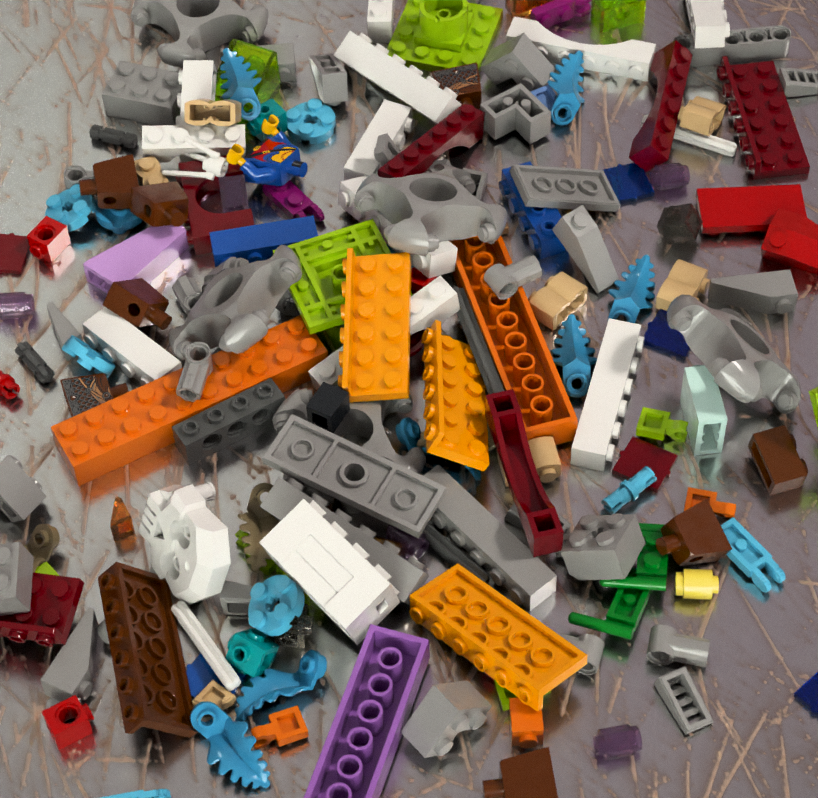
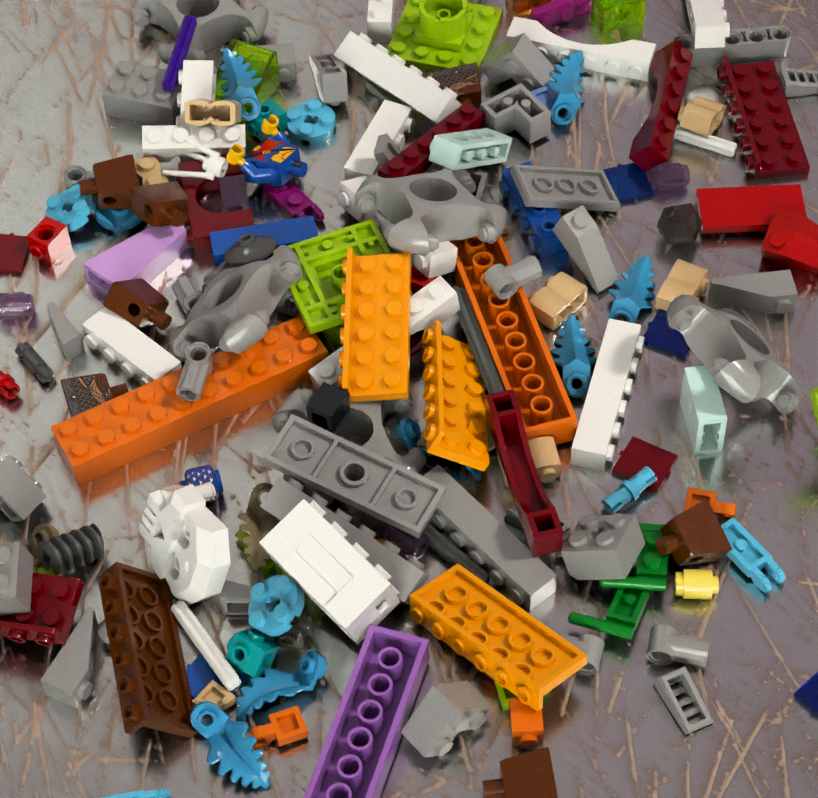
red brick [41,695,94,750] -> none
medium azure plate [61,335,115,379] -> none
dark grey axle [89,125,138,149] -> none
clear orange slope [110,497,135,542] -> none
dark grey brick [172,378,285,466] -> none
clear purple brick [593,724,642,761] -> none
lime plate [636,407,688,442] -> none
reddish brown brick [748,425,808,496] -> none
none -> dark grey piece [37,523,104,575]
none -> dark purple axle [162,14,197,92]
none -> blue head [179,465,223,503]
none -> dark grey dish [224,234,277,266]
none -> light aqua brick [428,128,512,171]

